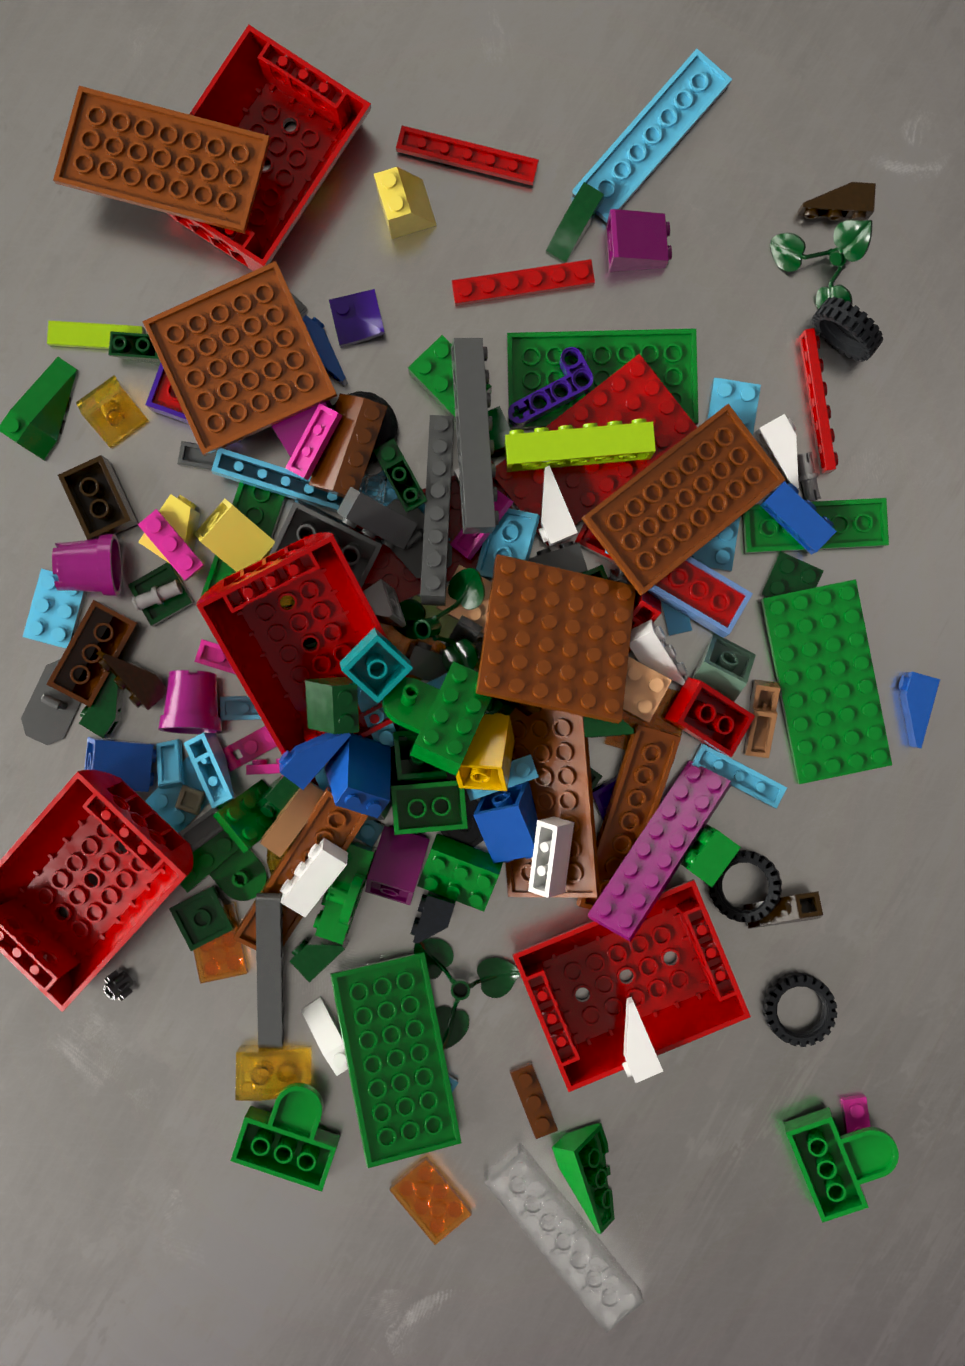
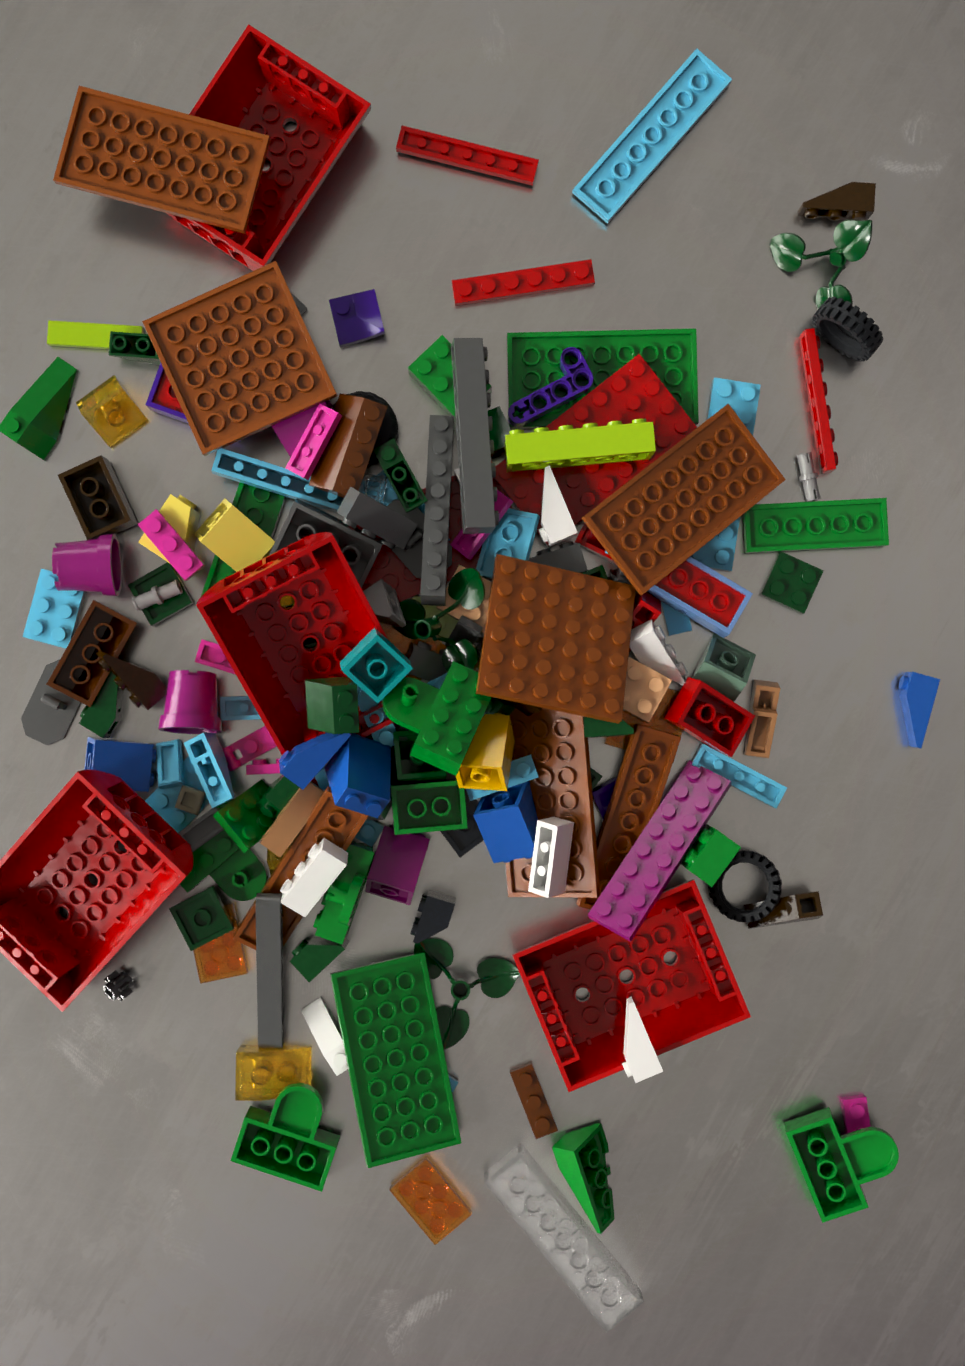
dark grey tile [177,441,228,471] -> none
blue slope [303,315,348,387] -> none
light yellow slope [374,167,436,239] -> none
green brick [417,834,503,912] -> none
dark green slope [546,182,604,263] -> none
magenta slope [606,209,672,272] -> none
white slope [755,414,799,489] -> none
blue brick [760,481,837,555] -> none
green plate [761,579,892,784] -> none
black tyre [763,973,837,1047] -> none

